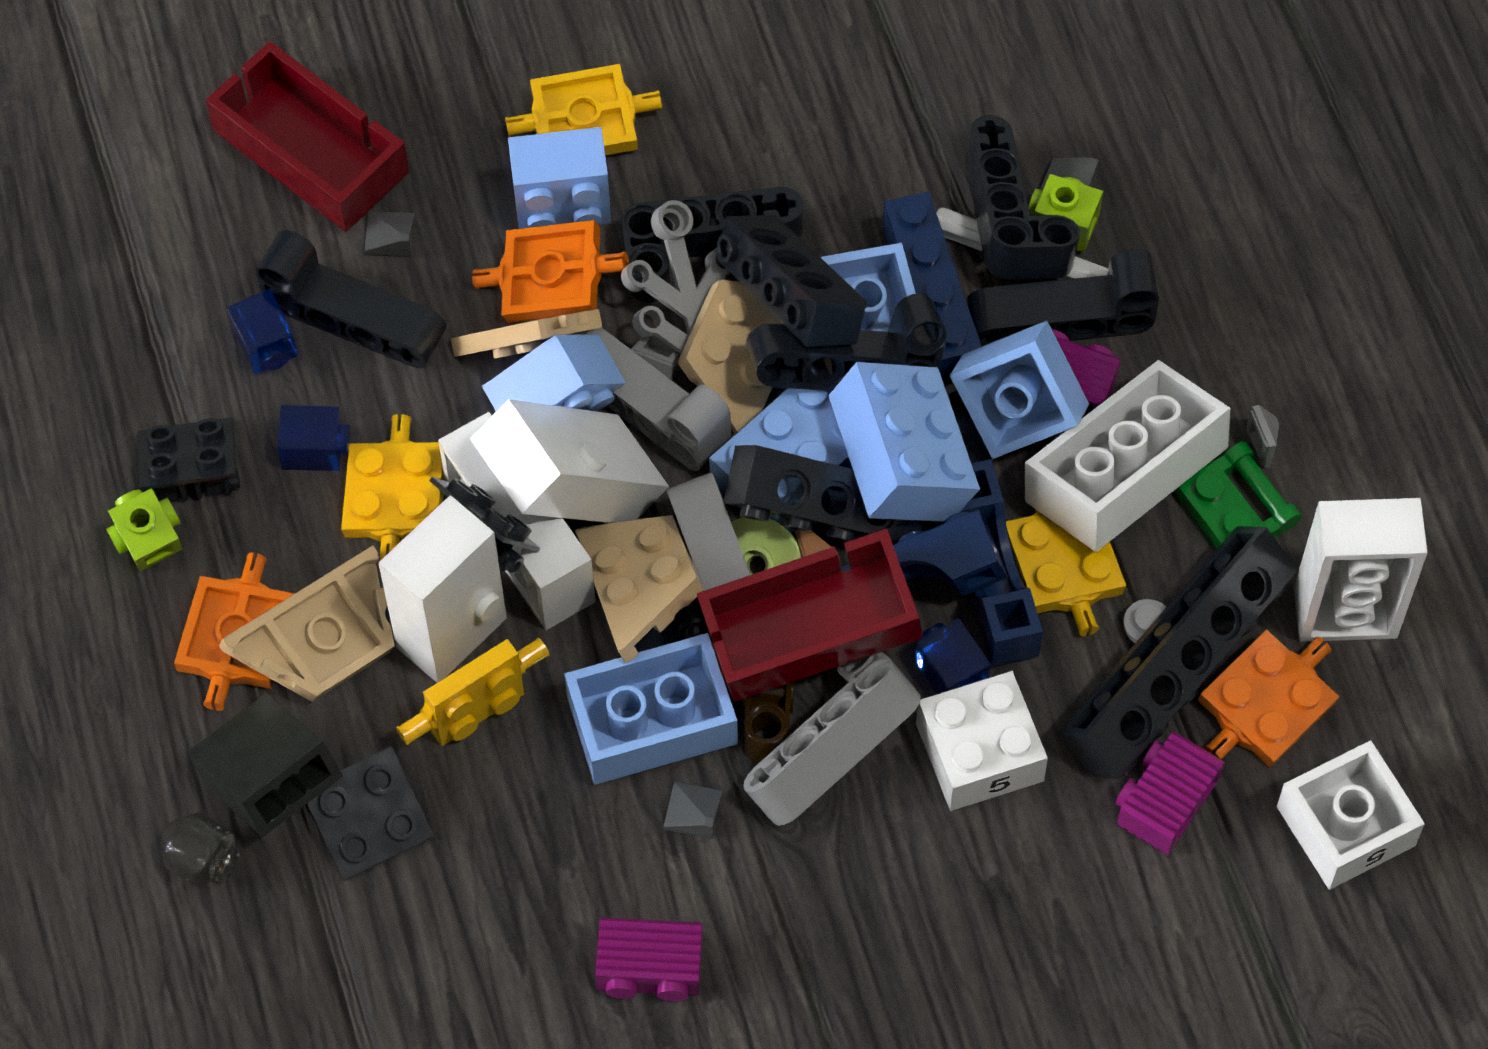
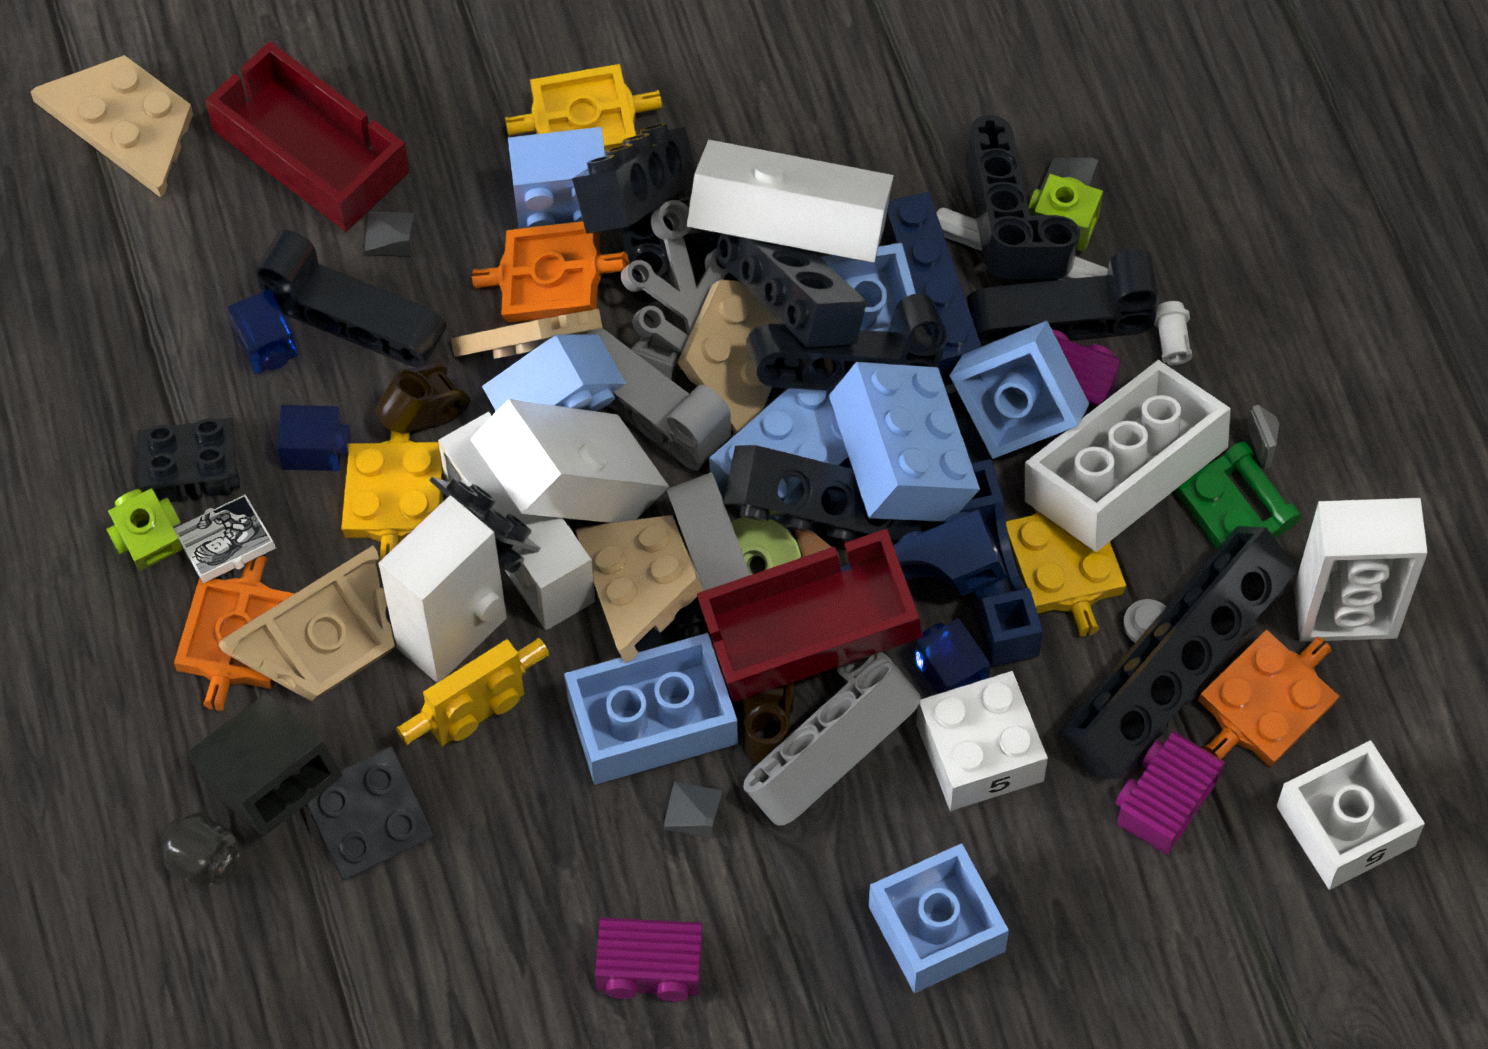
none -> tan wing [31,55,193,198]
none -> piece [174,495,276,583]
none -> dark brown piece [375,361,470,433]
none -> black brick [572,123,696,234]
none -> white brick [687,139,894,263]
none -> light blue brick [869,843,1009,993]
none -> white pin [1154,301,1193,365]

